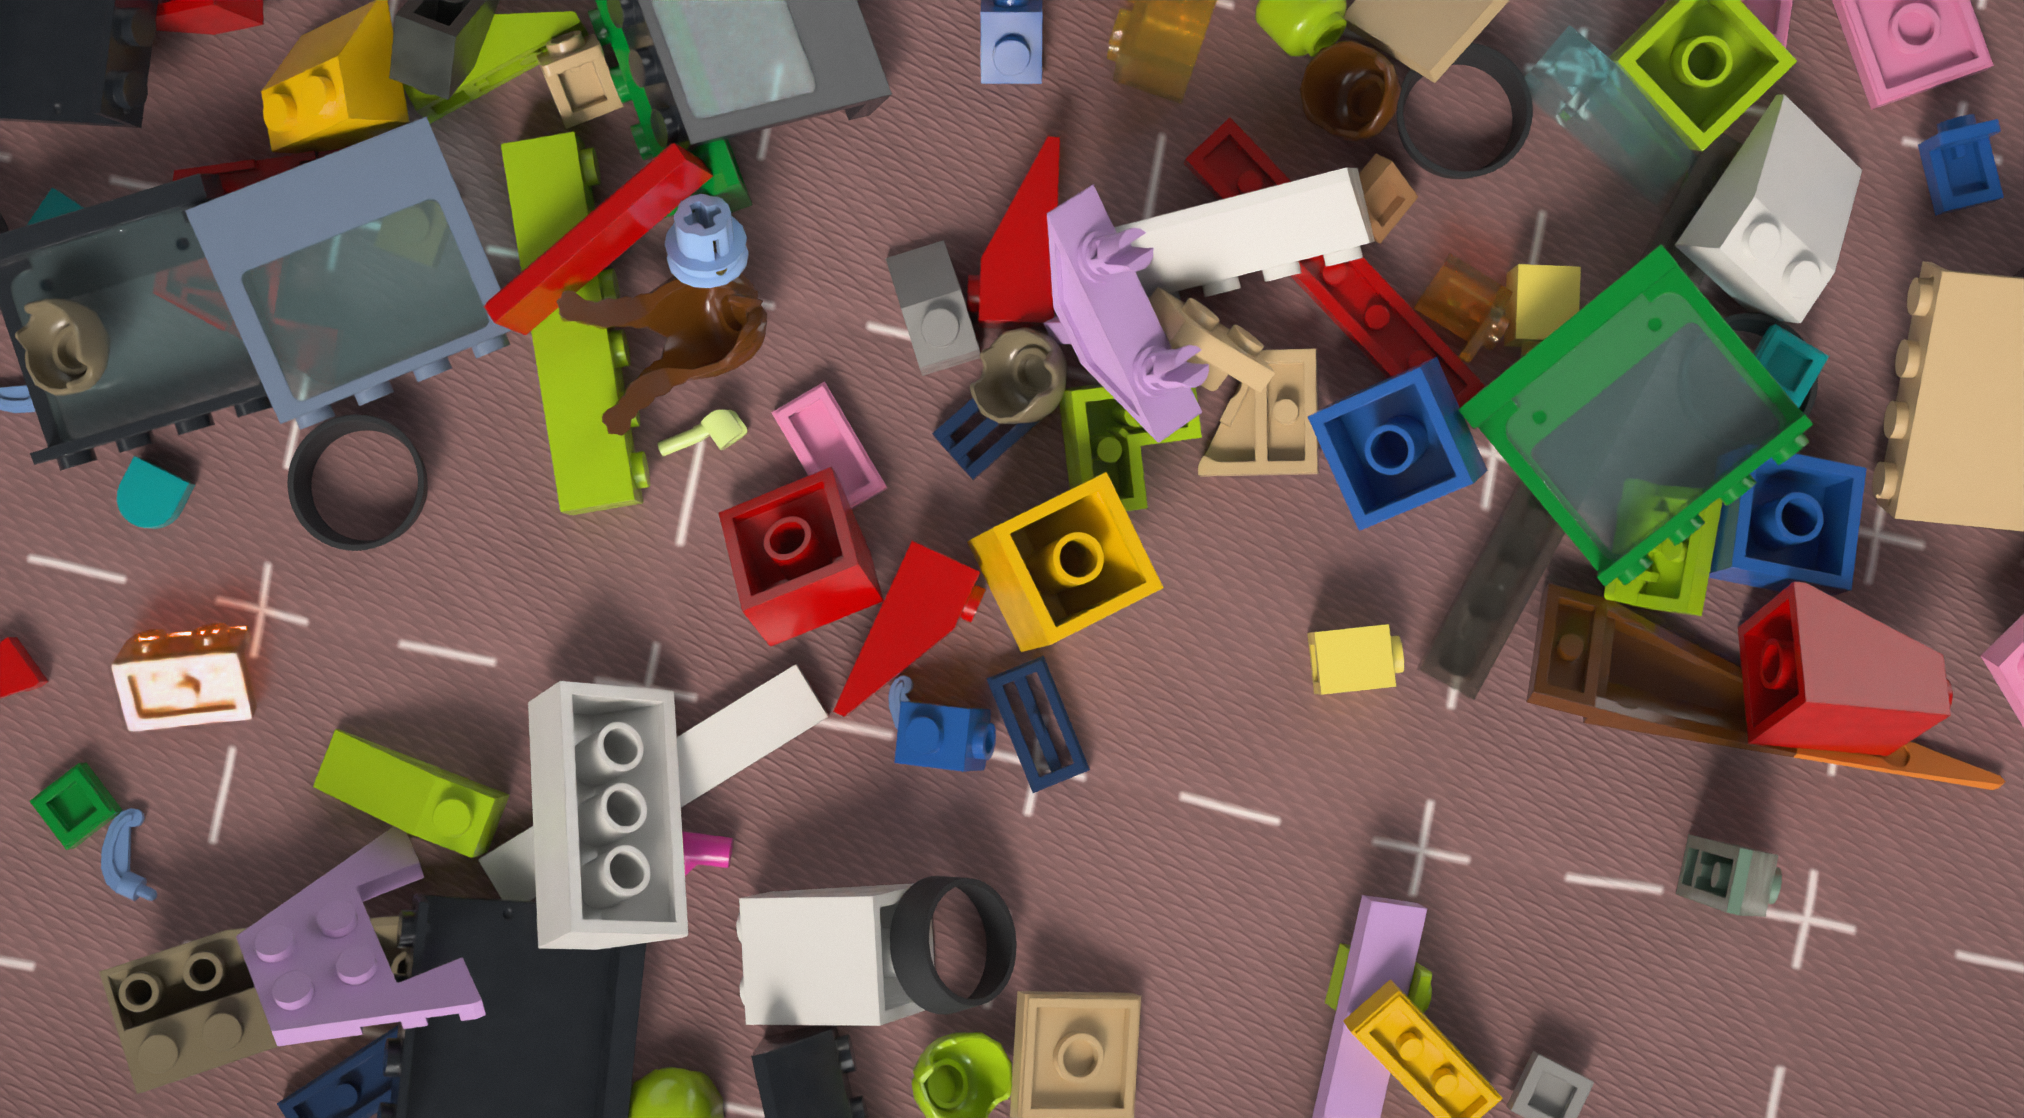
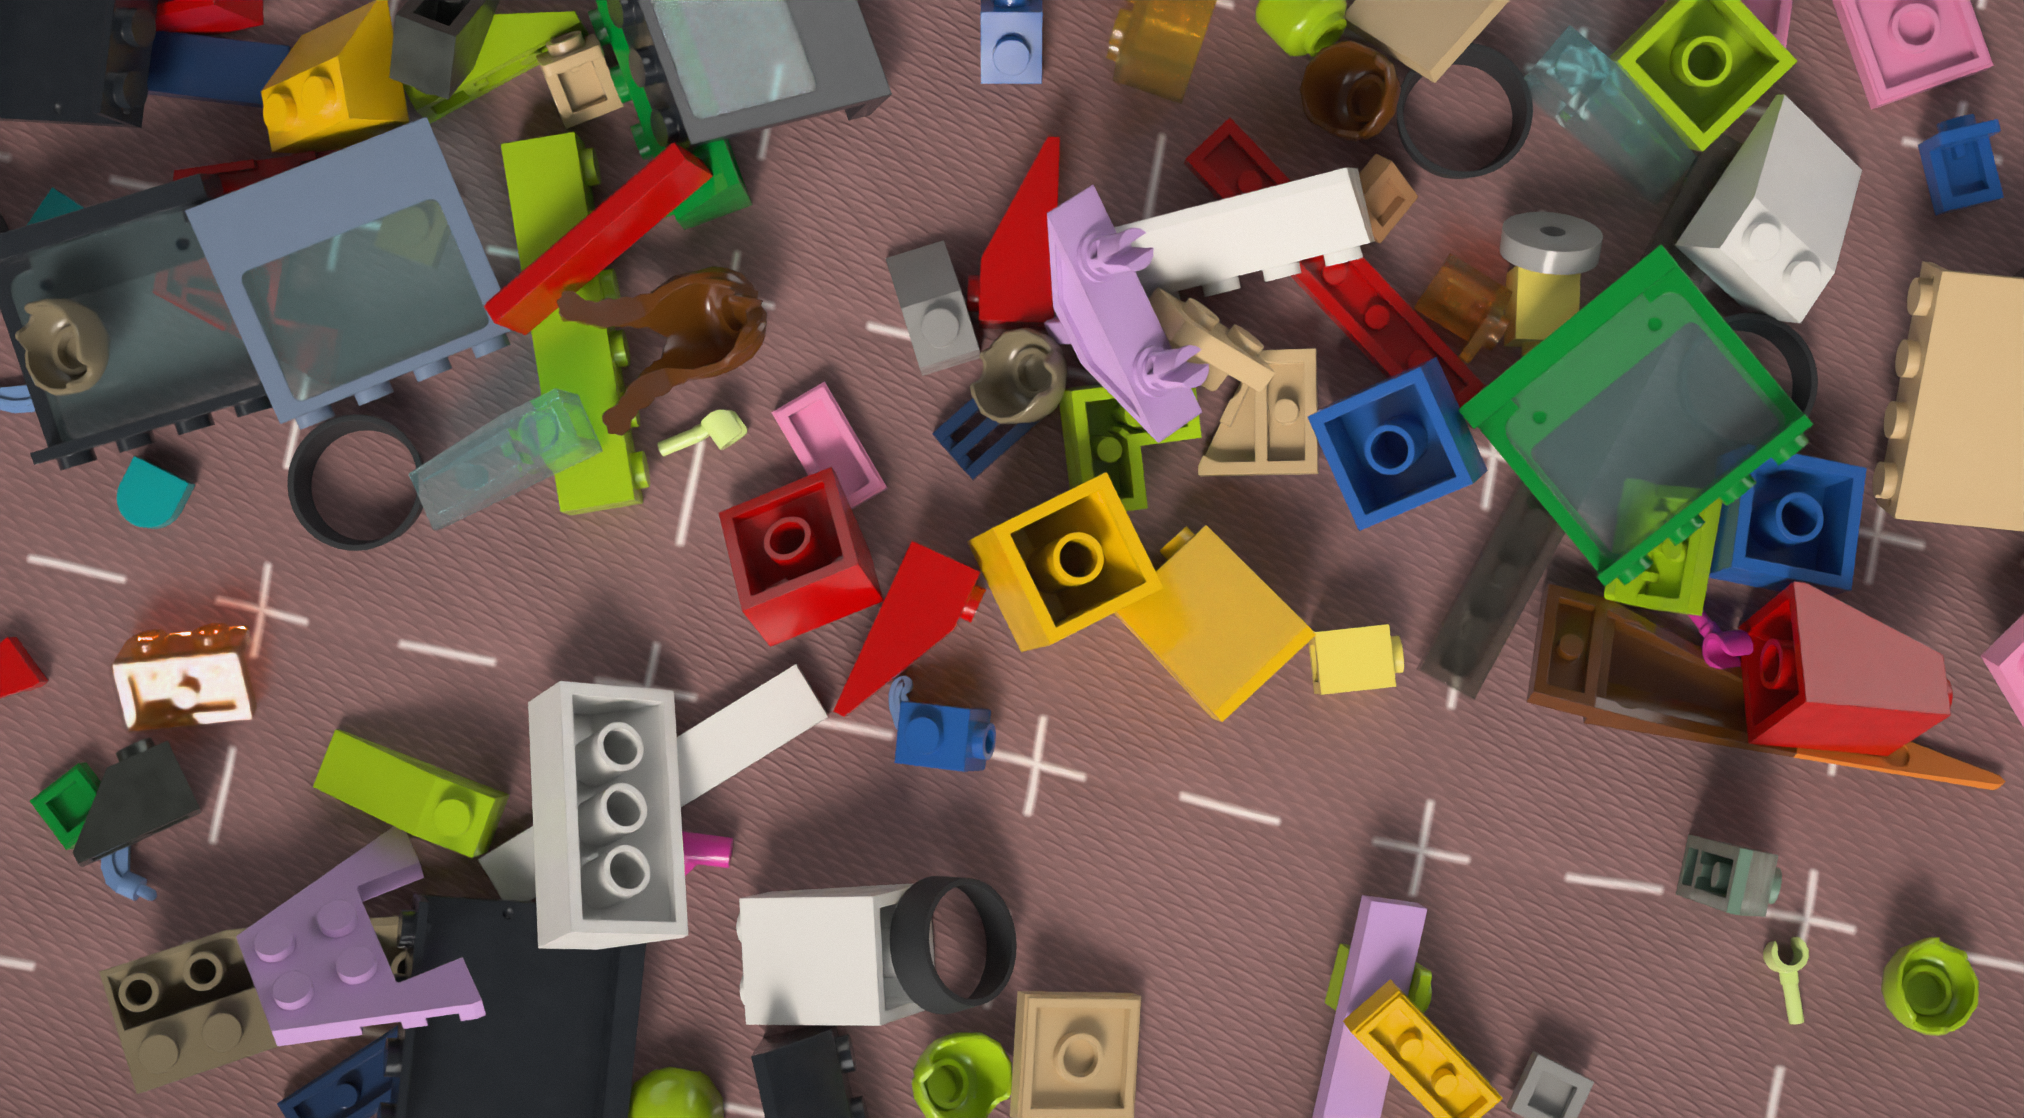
light blue piece [665,194,749,288] -> none
dark blue tile [986,655,1090,793] -> none
teal tile [1738,324,1829,408] -> none
none -> pearl dark grey slope [72,737,201,867]
none -> dark blue tile [147,31,292,108]
none -> clear light blue slope [409,388,603,531]
none -> yellow slope [1114,525,1316,722]
none -> light grey piece [1499,212,1603,275]
none -> dark pink hand [1687,610,1753,669]
none -> yellowish green hand [1763,937,1809,1024]
none -> lime hair [1881,937,1979,1036]

